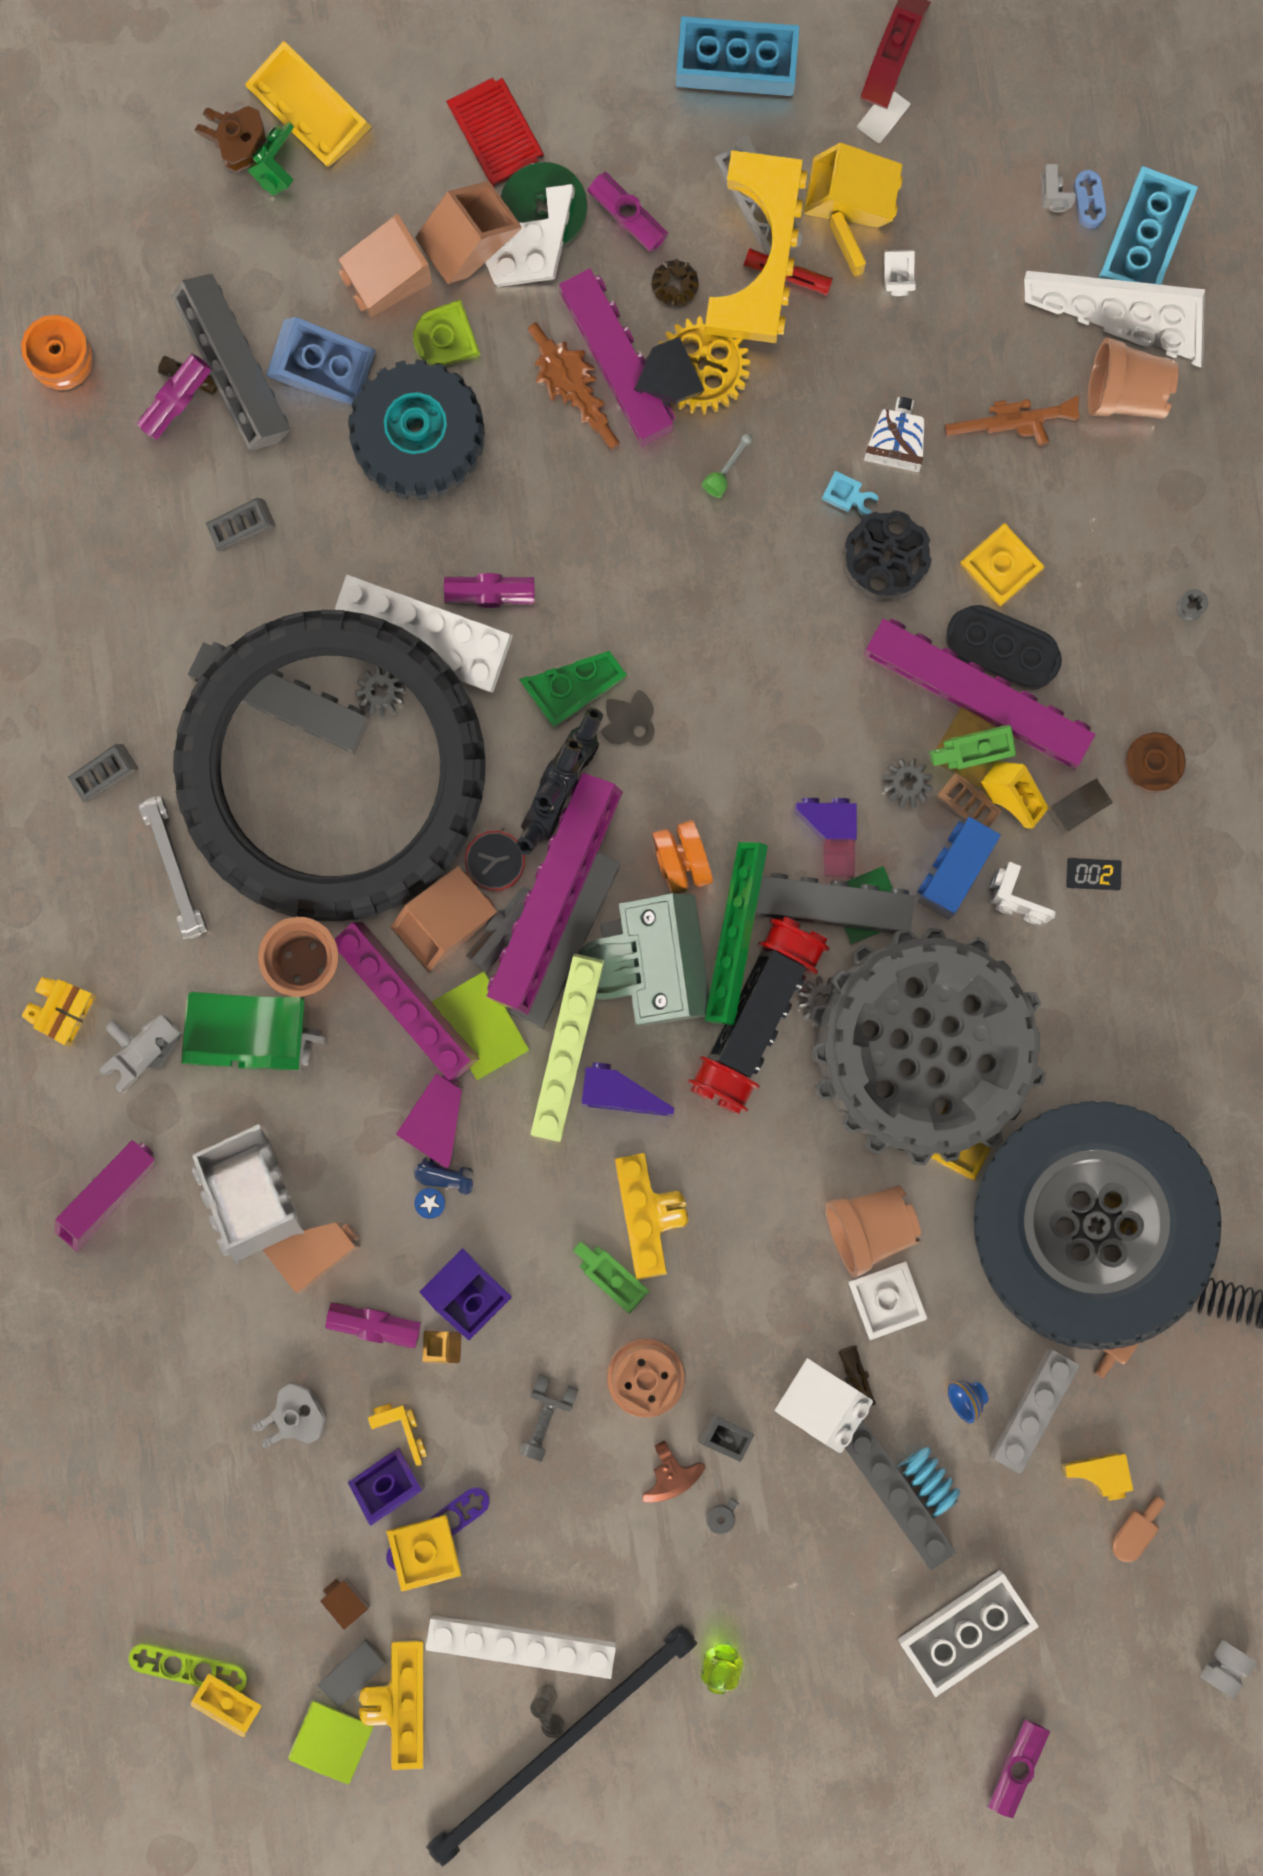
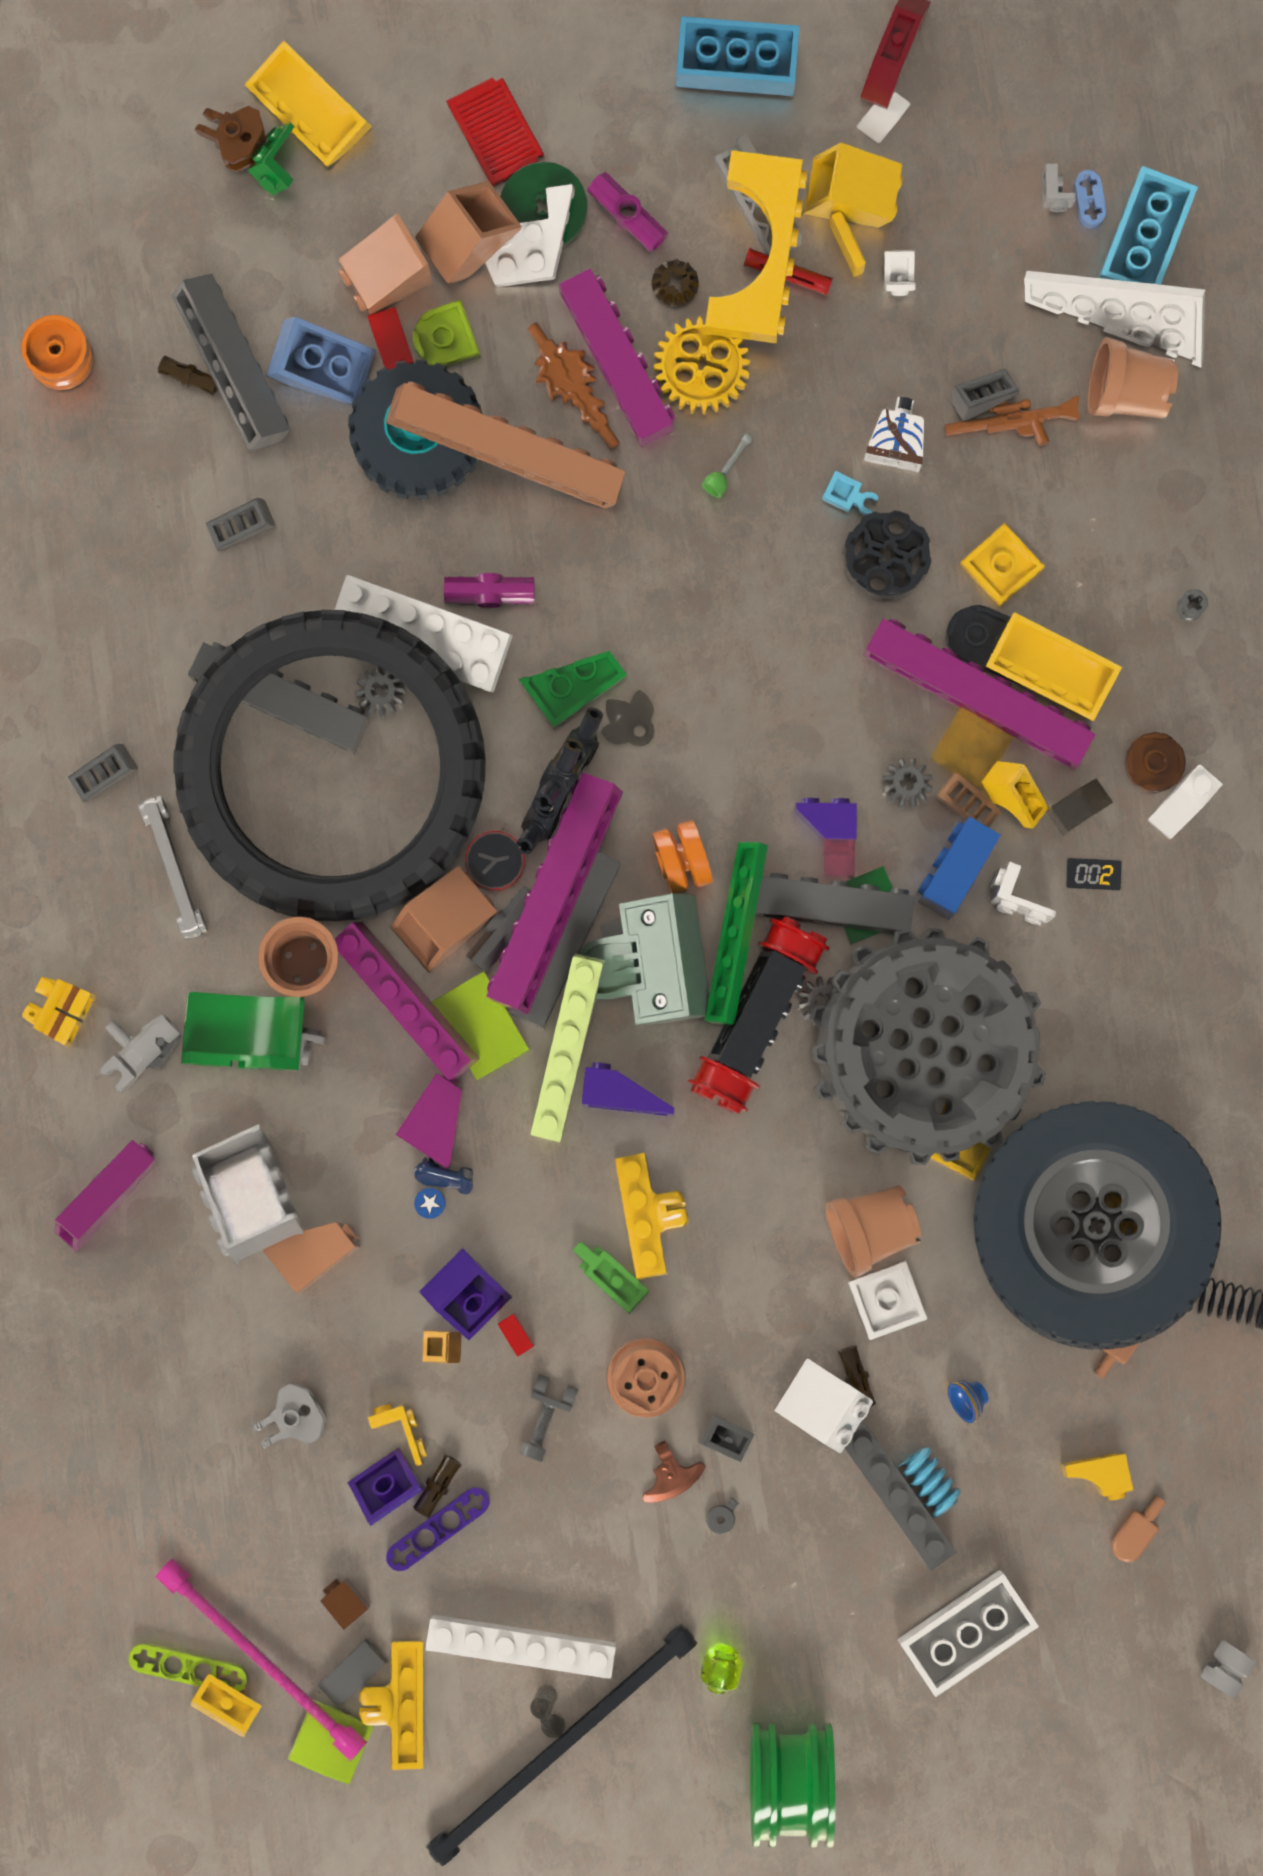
magenta piece [137,353,212,440] -> none
magenta piece [325,1303,422,1348] -> none
yellow tile [386,1514,462,1592] -> none
black slope [634,337,704,407] -> none
bright green hinge [929,724,1017,770] -> none
magenta piece [987,1719,1050,1819] -> none
light grey brick [989,1349,1080,1474] -> none
none -> dark pink hose [155,1559,367,1761]
none -> red tile [367,307,414,370]
none -> nougat brick [386,382,625,509]
none -> dark brown pin [413,1454,462,1518]
none -> red piece [497,1313,535,1357]
none -> green wheel [750,1723,835,1848]
none -> dark grey slope [950,369,1020,421]
none -> yellow slope [986,612,1122,721]
none -> white slope [1148,764,1223,839]

